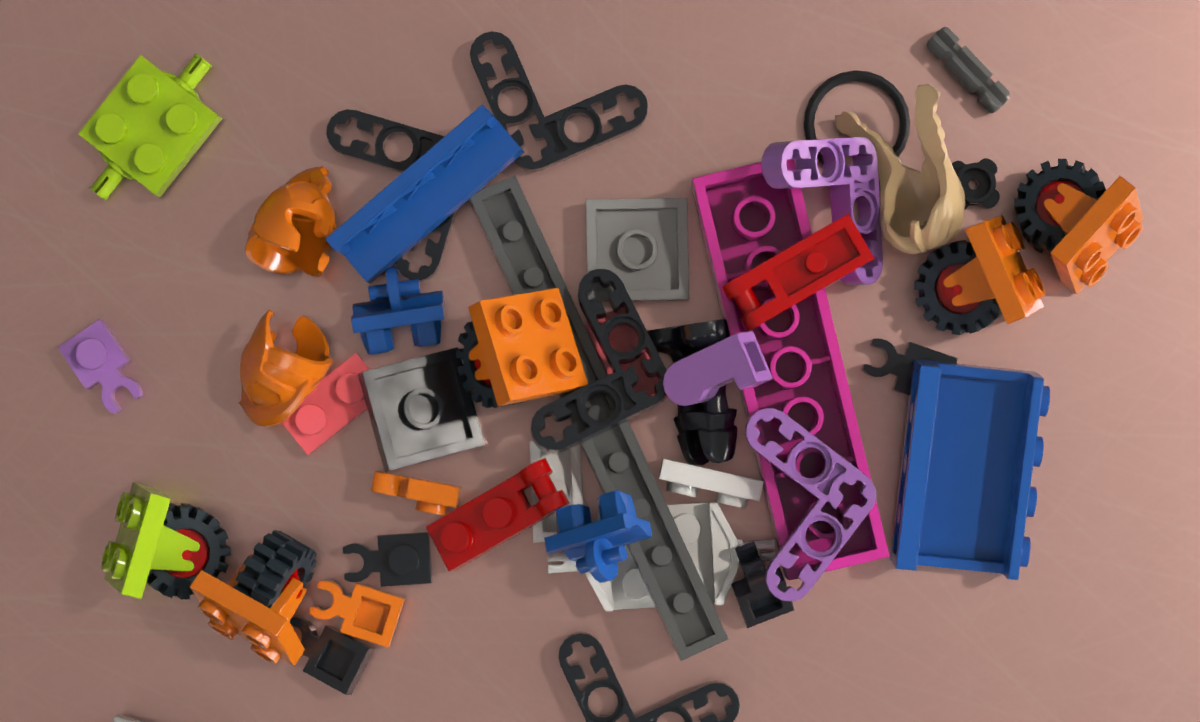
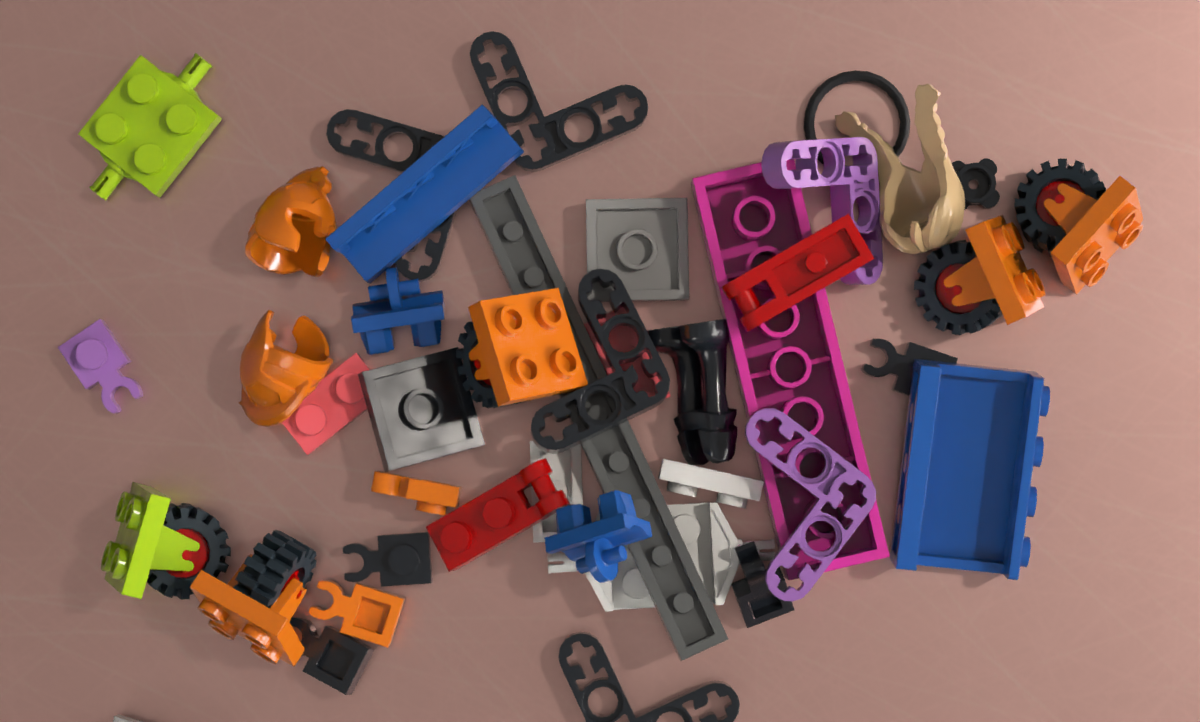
medium lavender leg [663,331,773,406] -> none
dark grey axle [926,27,1011,113] -> none

